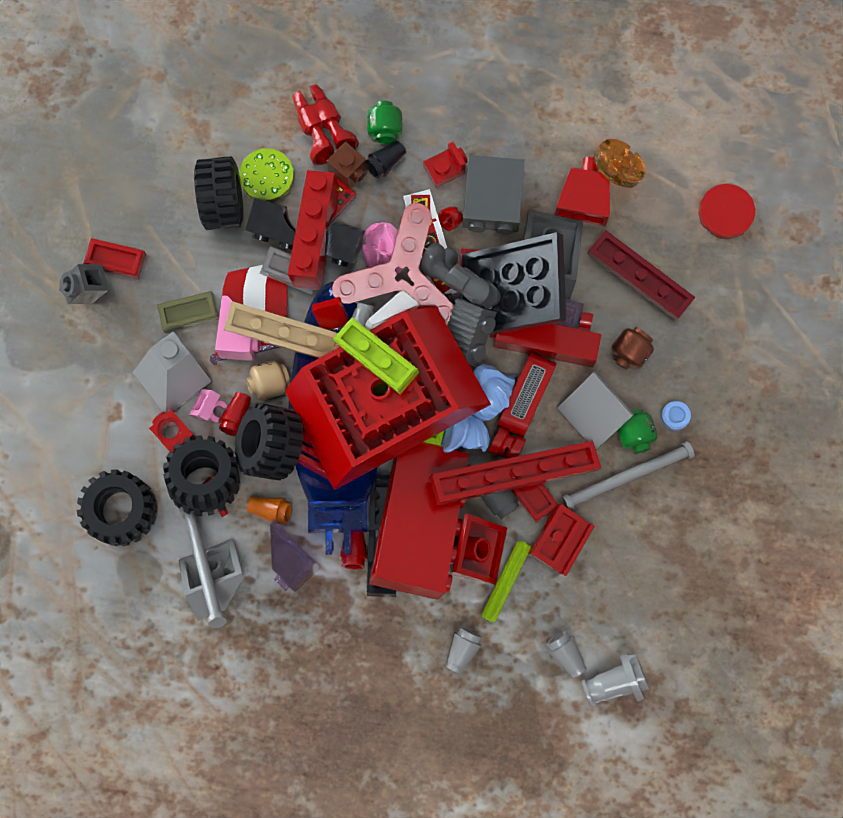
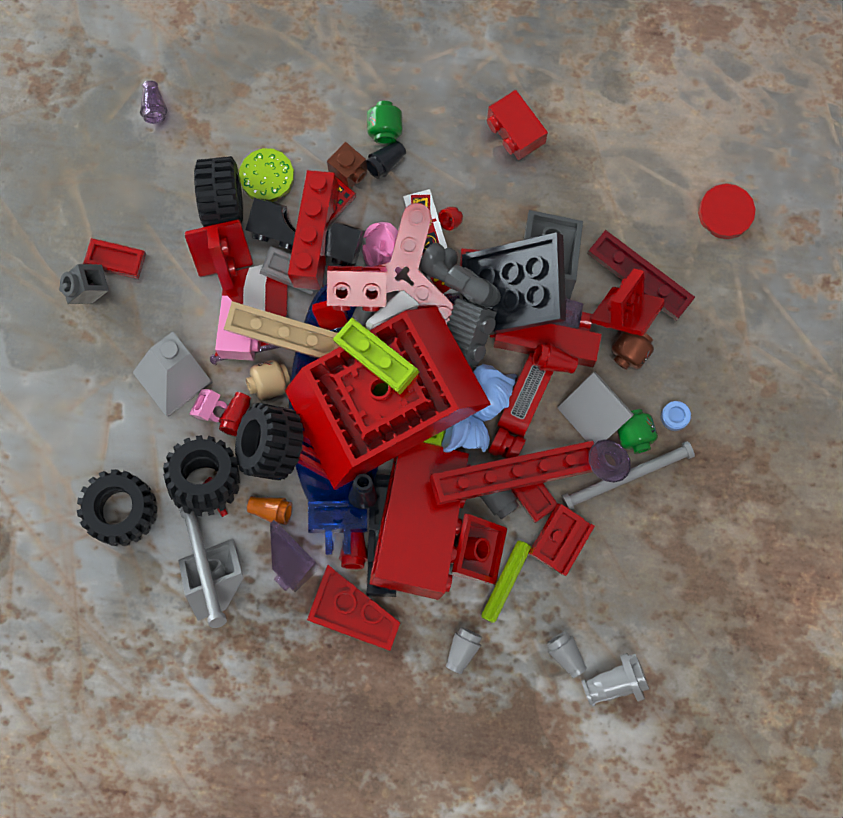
red brick [149,409,196,453] -> none
olive tile [157,291,219,333] -> none
red piece [292,84,359,166] -> none
red bracket [423,142,468,188] -> none
dark grey brick [463,155,525,235] -> none
red torso [554,157,610,227] -> none
clear orange tile [594,139,646,188] -> none
none -> clear purple cone [140,81,167,124]
none -> red bracket [185,220,253,291]
none -> red wing [307,565,400,651]
none -> brick [327,266,387,312]
none -> black cone [348,474,378,509]
none -> red brick [487,90,548,160]
none -> red cone [533,342,578,374]
none -> clear purple piece [589,440,631,483]
none -> red bracket [591,269,665,336]

